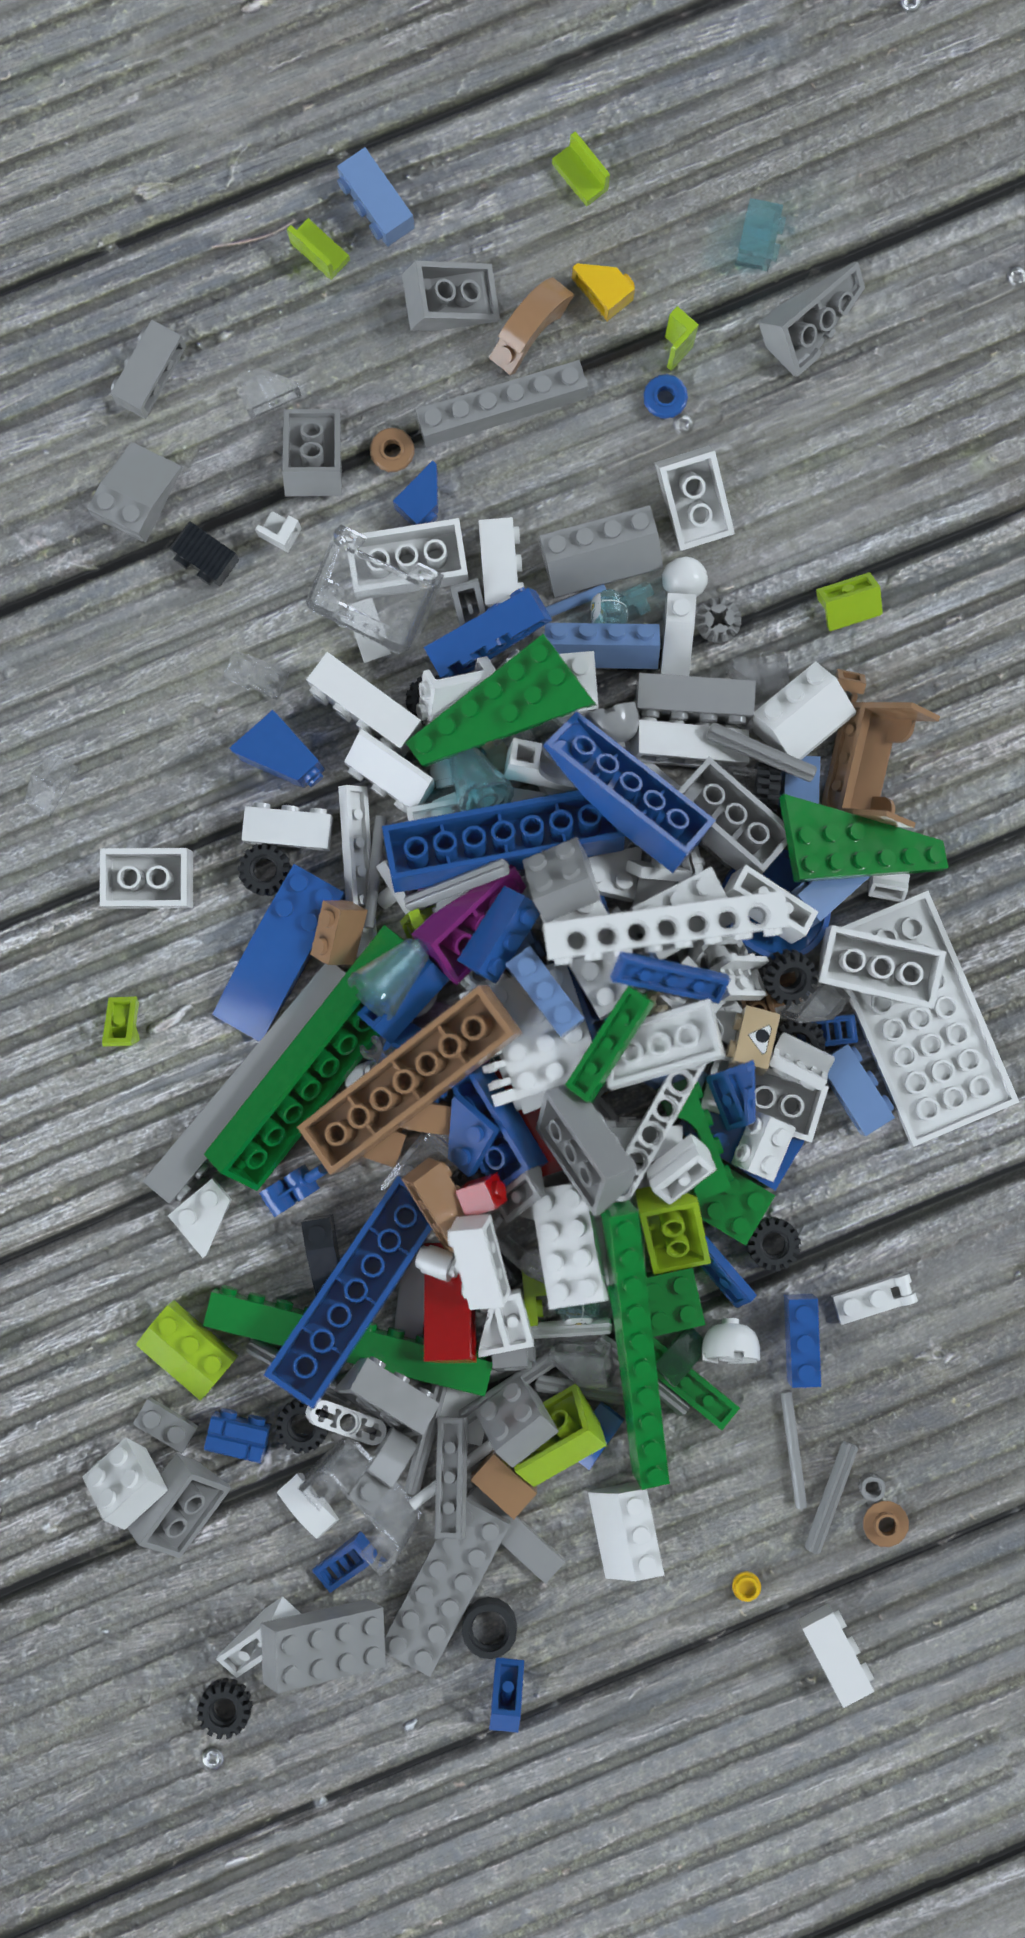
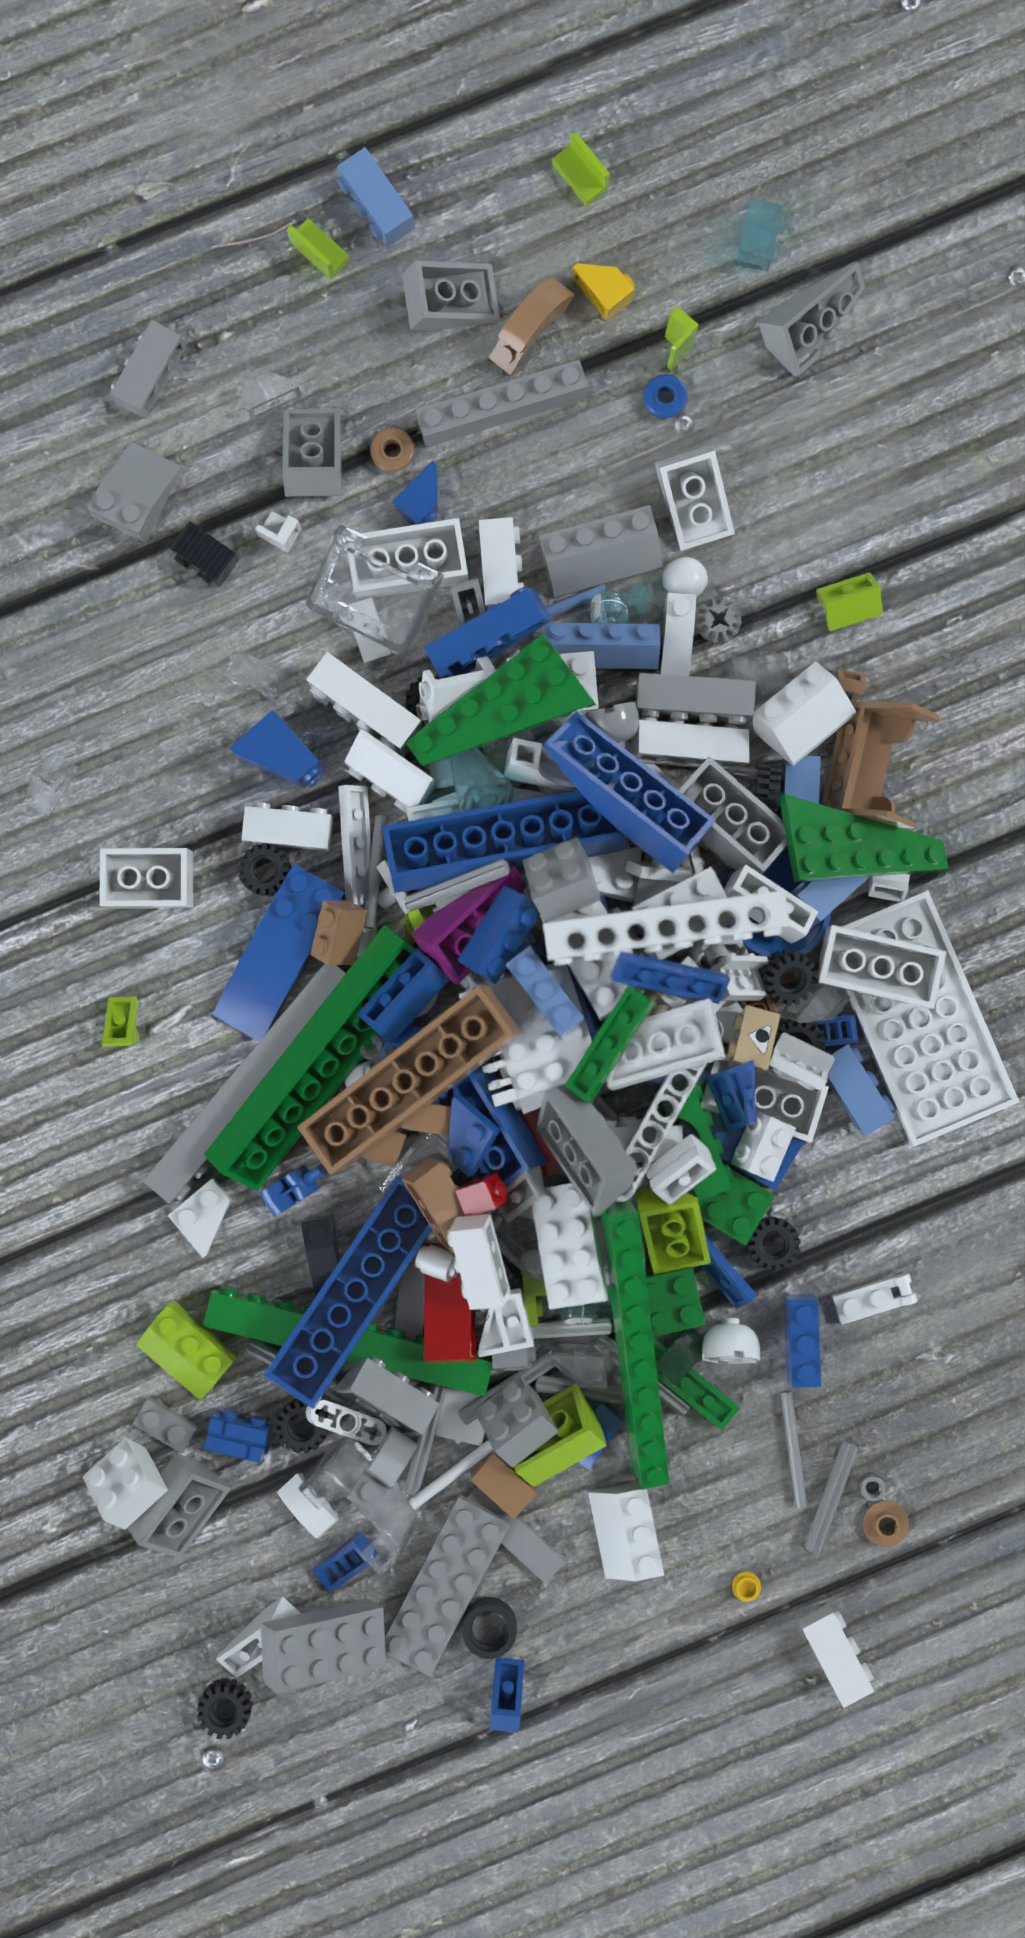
clear light blue cone [348,938,429,1020] -> none
light grey tile [434,1417,468,1540] -> none
light grey axle [707,723,817,782] -> none

